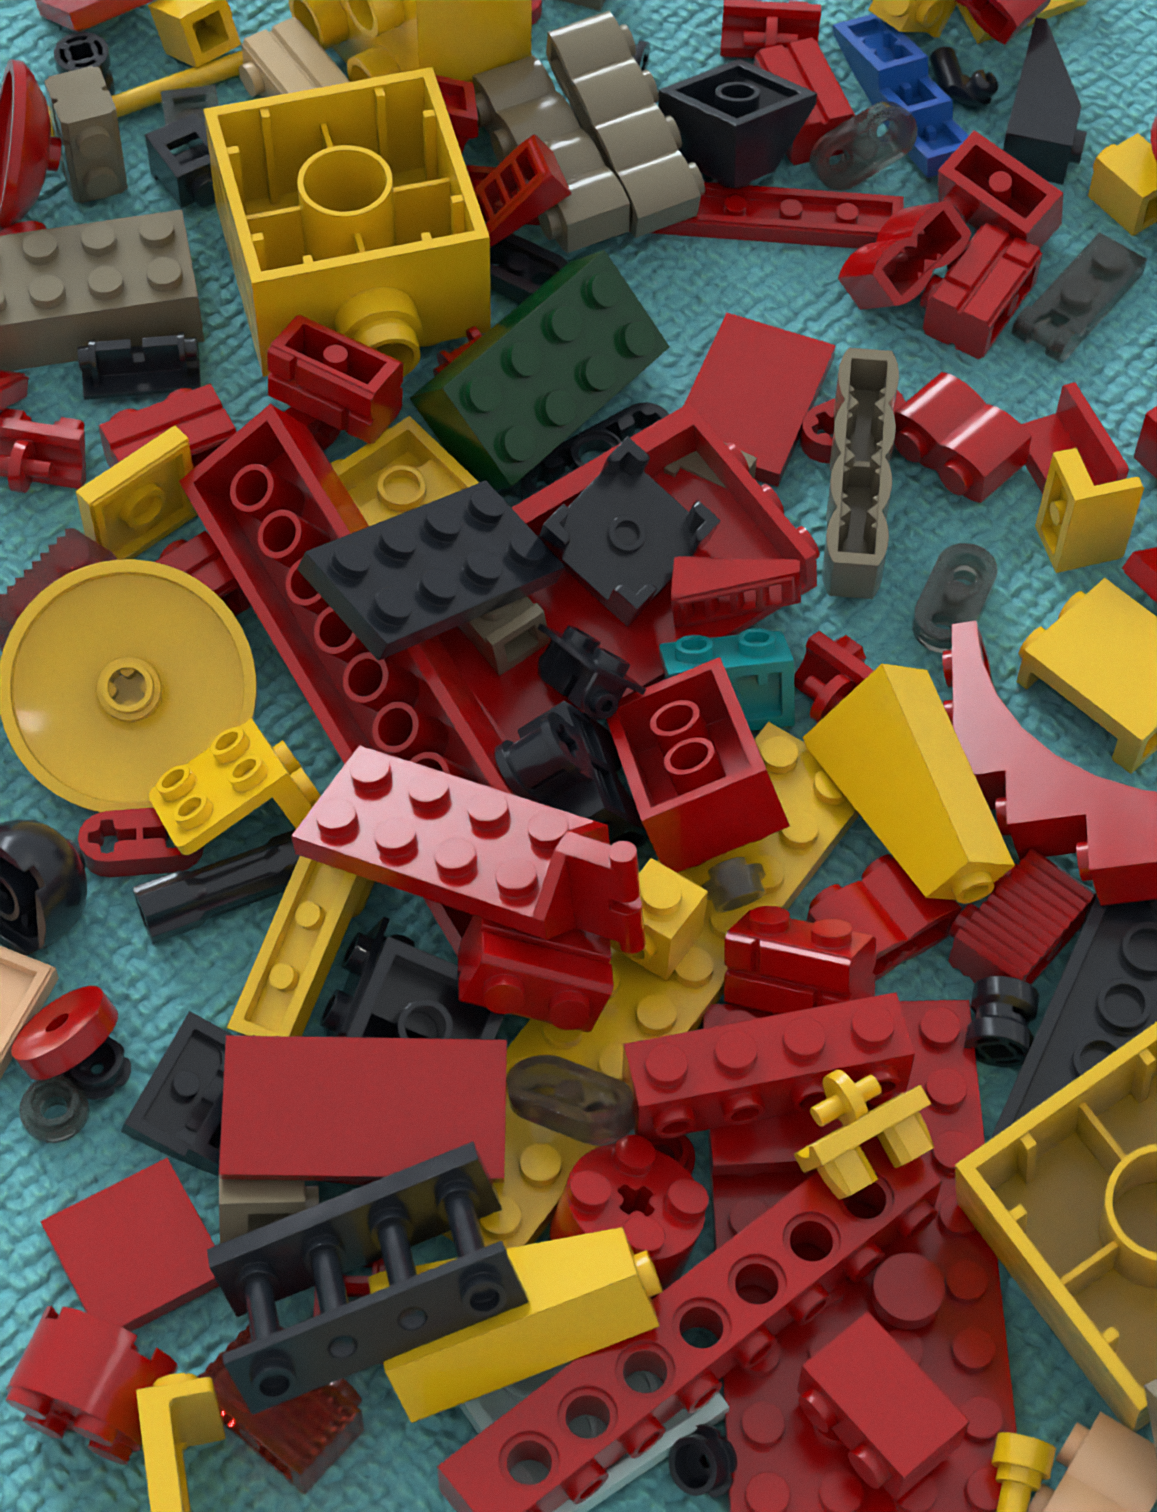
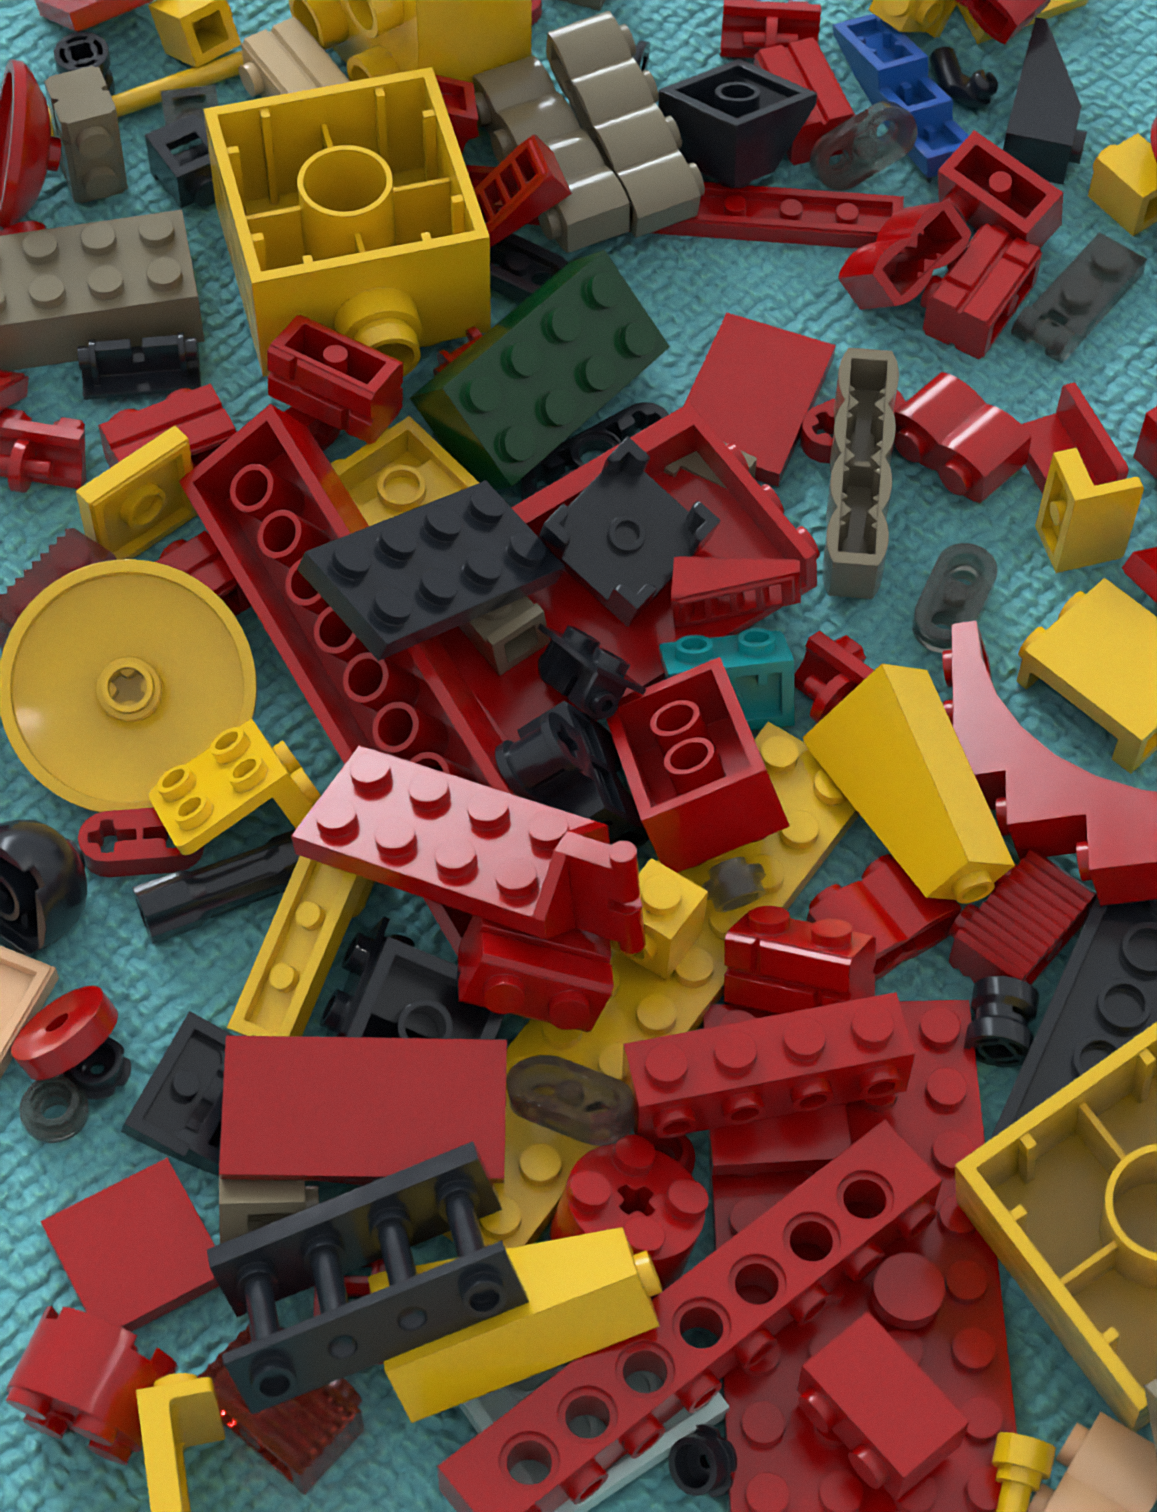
yellow hips [793,1070,934,1200] -> none

